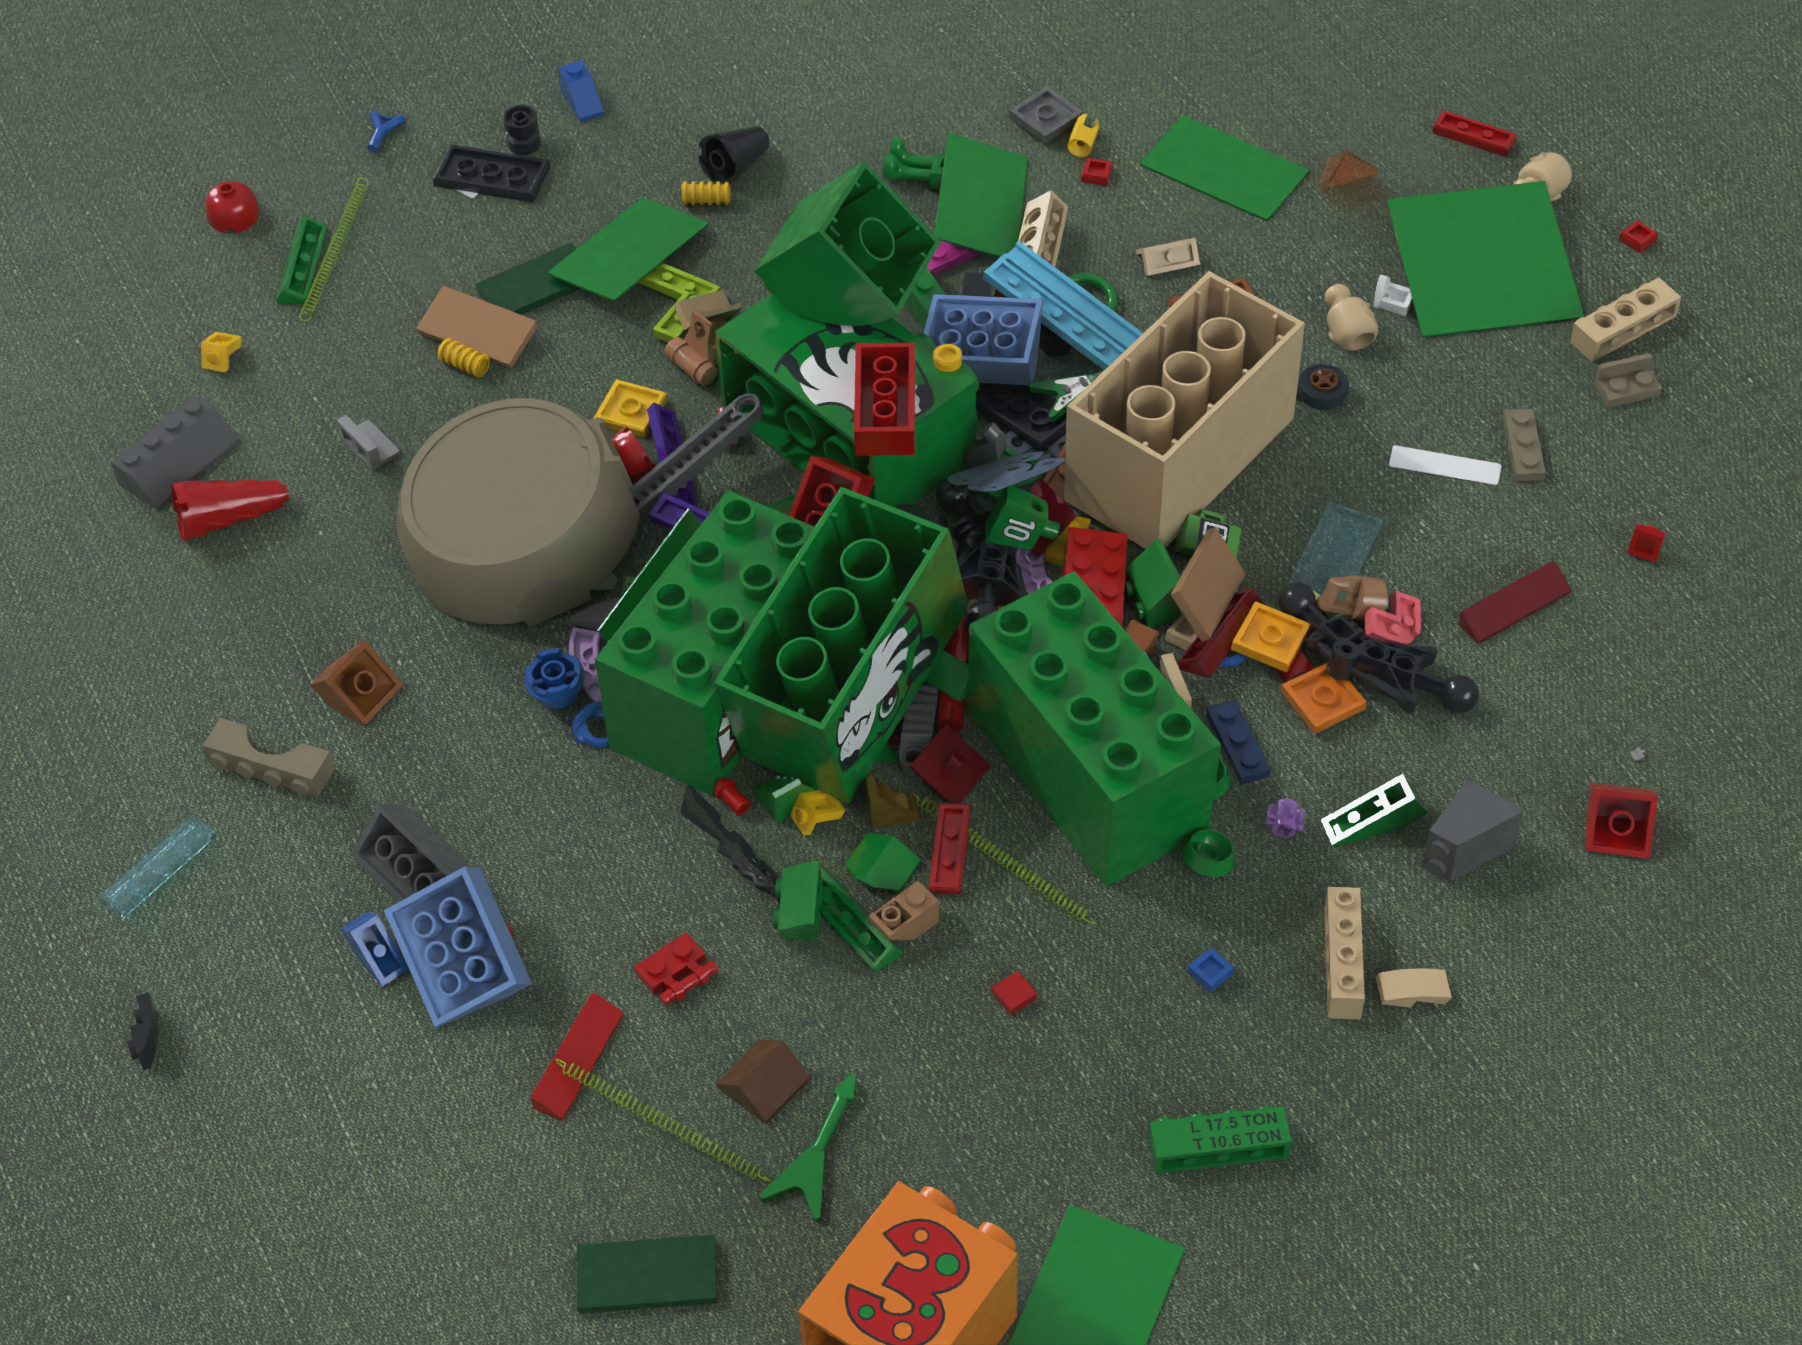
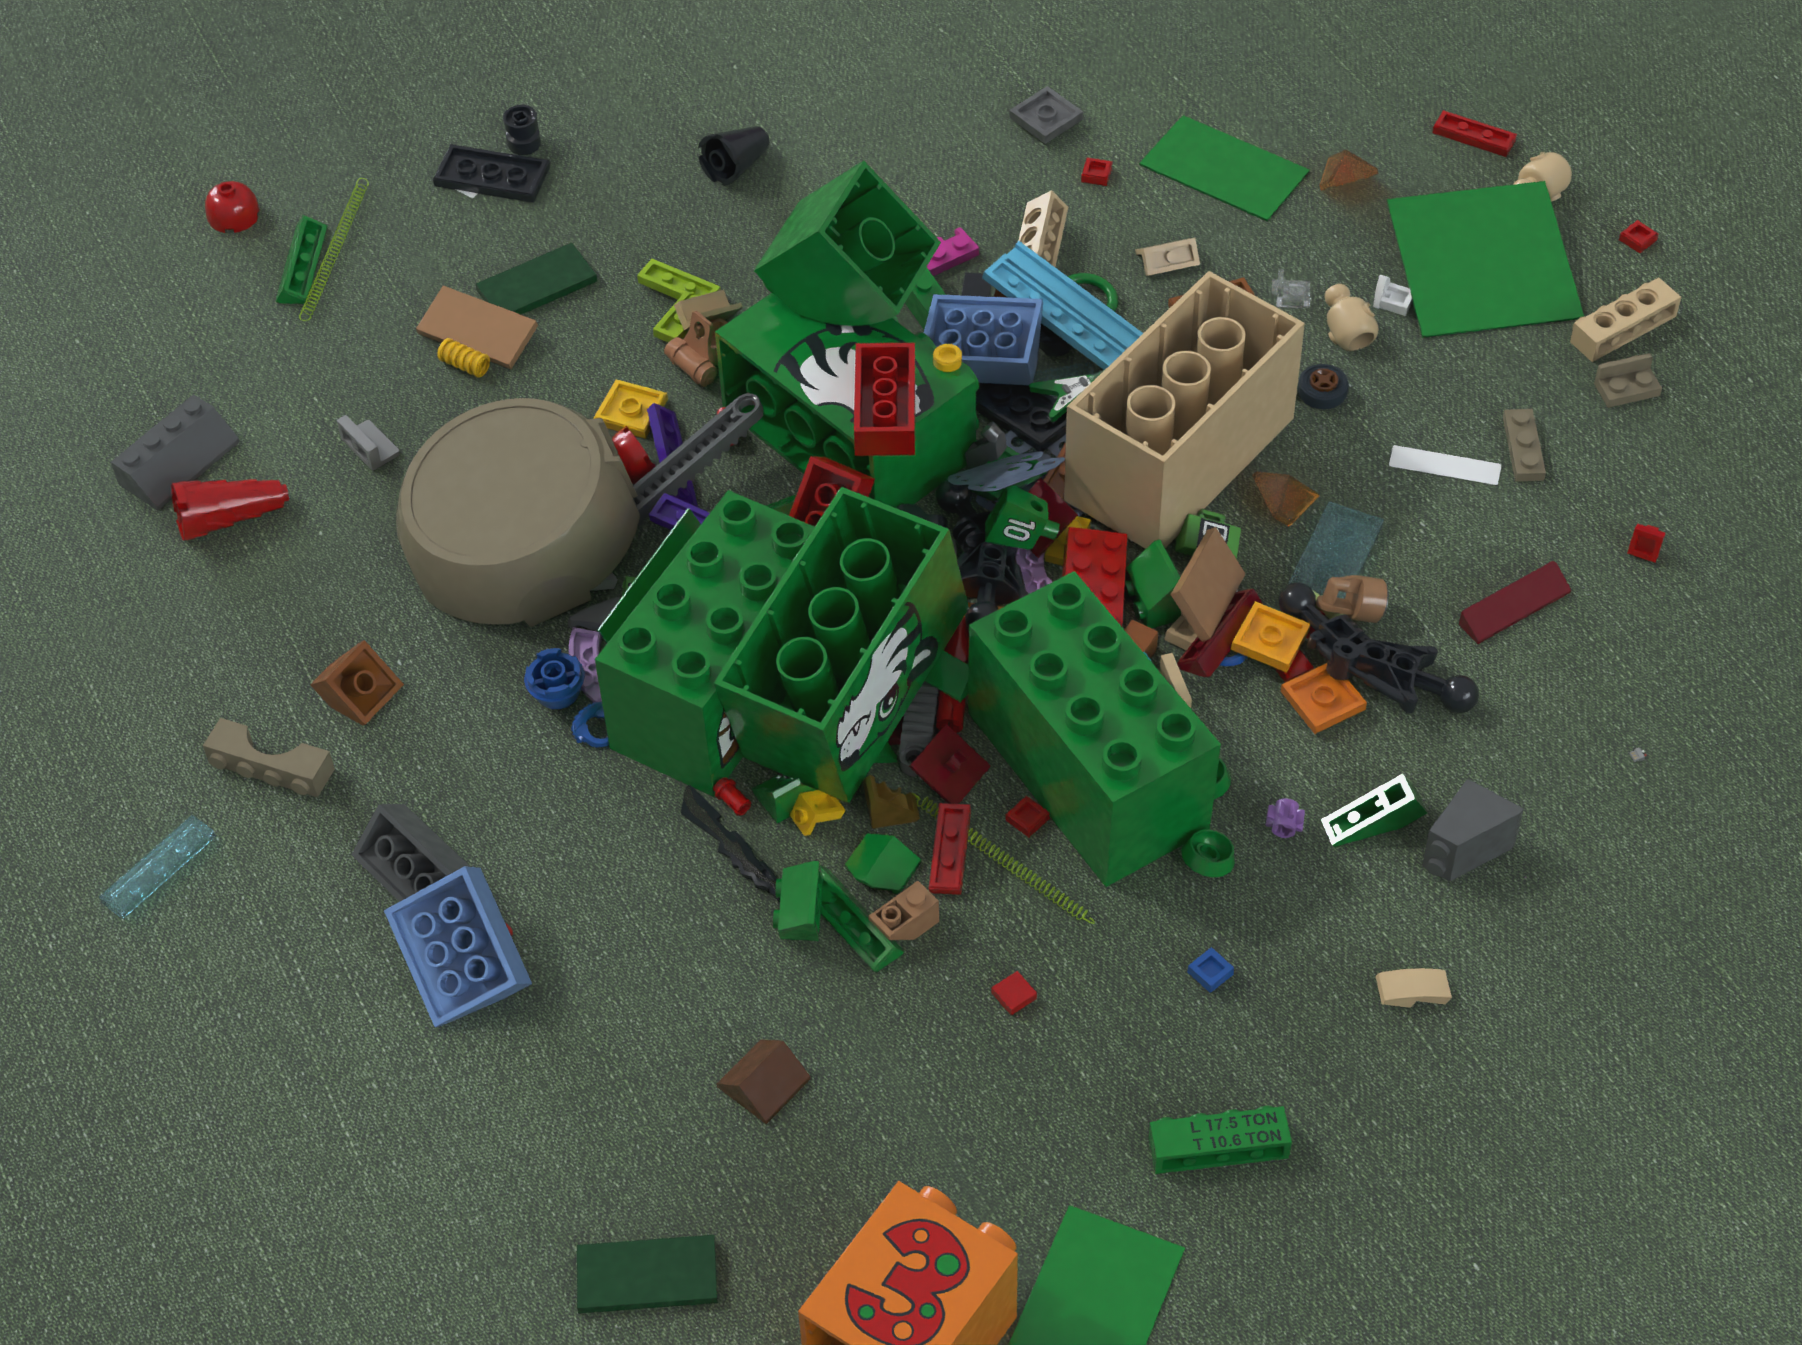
black slope [127,992,158,1070] -> none
yellow bracket [201,332,241,372] -> none
blue slope [340,912,409,986] -> none
blue piece [368,111,405,153] -> none
red slope [531,993,624,1121] -> none
green piece [547,197,709,302] -> none
lime piece [555,1059,771,1182] -> none
blue slope [558,60,604,122] -> none
red plate [634,932,719,1006] -> none
yellow piece [681,181,731,206] -> none
green piece [760,1074,856,1222] -> none
green piece [882,136,945,190] -> none
green piece [934,133,1028,258] -> none
yellow piece [1067,113,1100,158] -> none
dark blue plate [1206,699,1270,785] -> none
tan brick [1324,887,1365,1020] -> none
coral plate [1365,591,1421,645] -> none
red slope [1585,782,1658,858] -> none
none -> red tile [1006,795,1050,838]
none -> clear orange slope [1252,471,1320,527]
none -> clear bracket [1271,269,1310,308]

